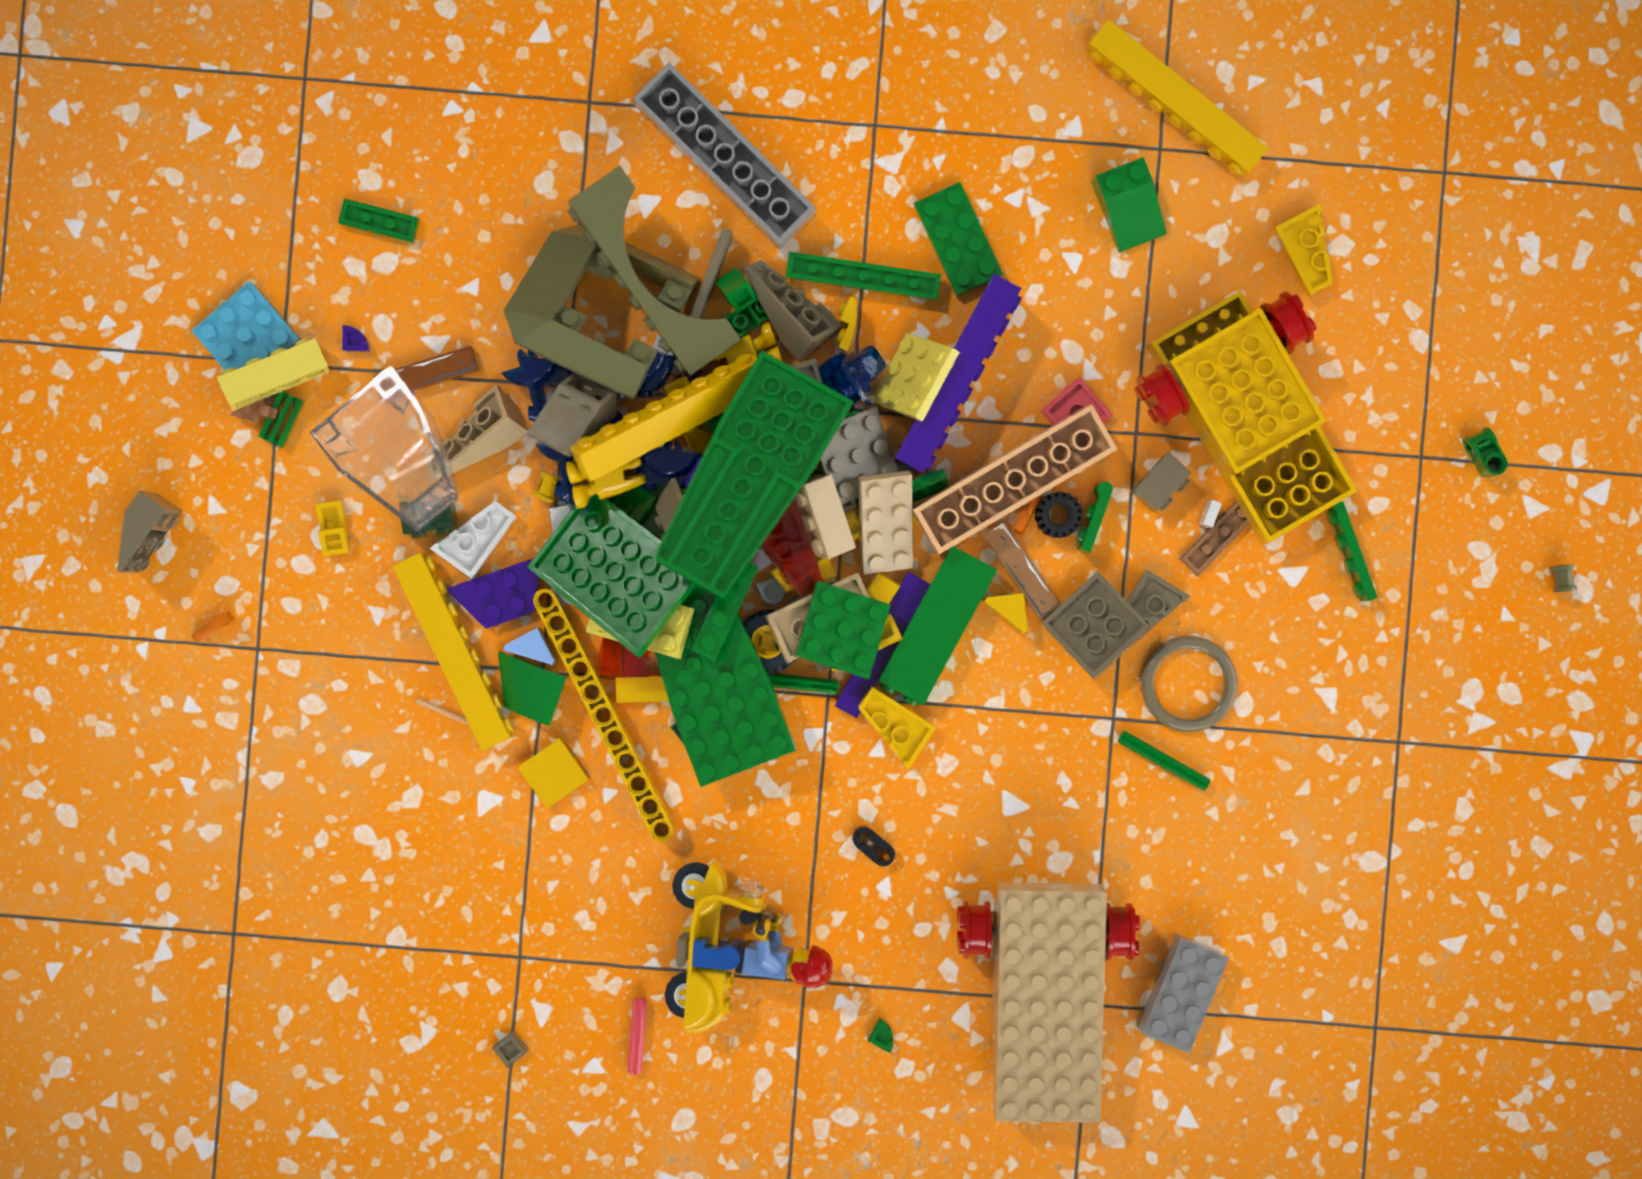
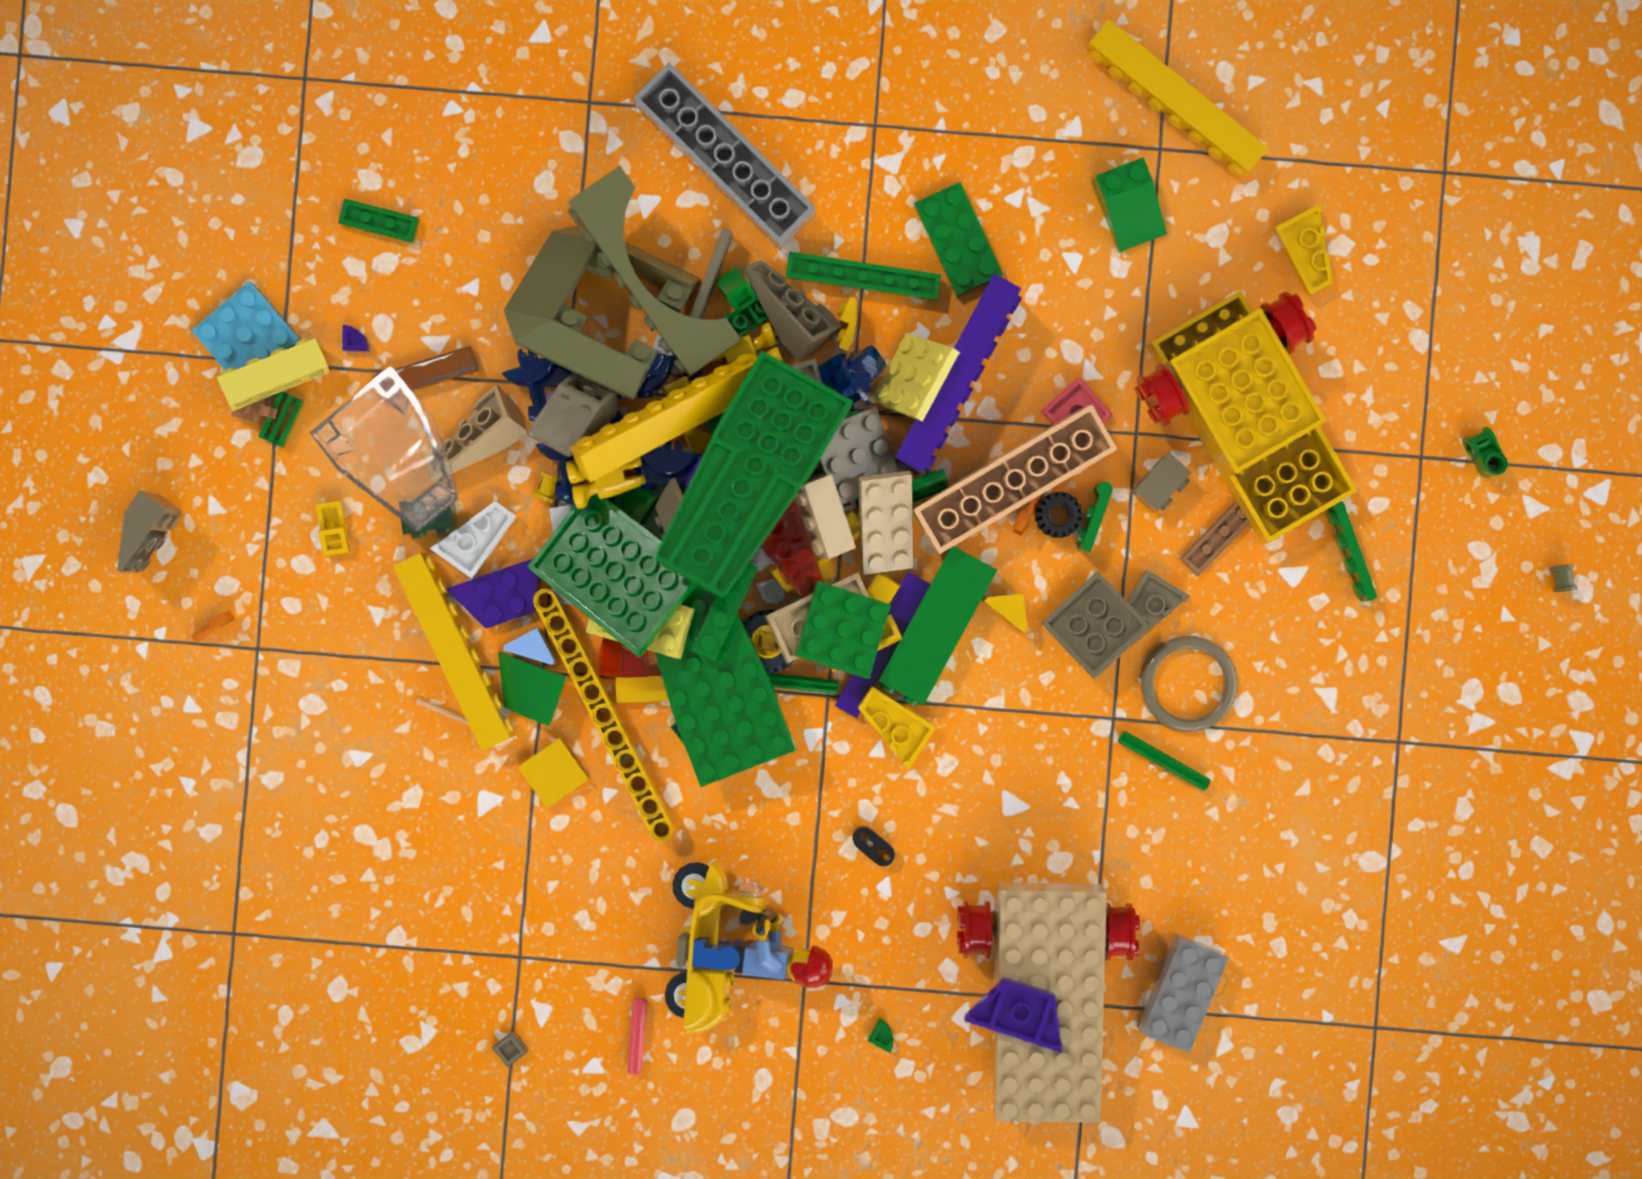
medium nougat tile [983,521,1060,620] -> none
white tile [1198,500,1222,528] -> none
none -> dark purple wing [964,977,1062,1053]

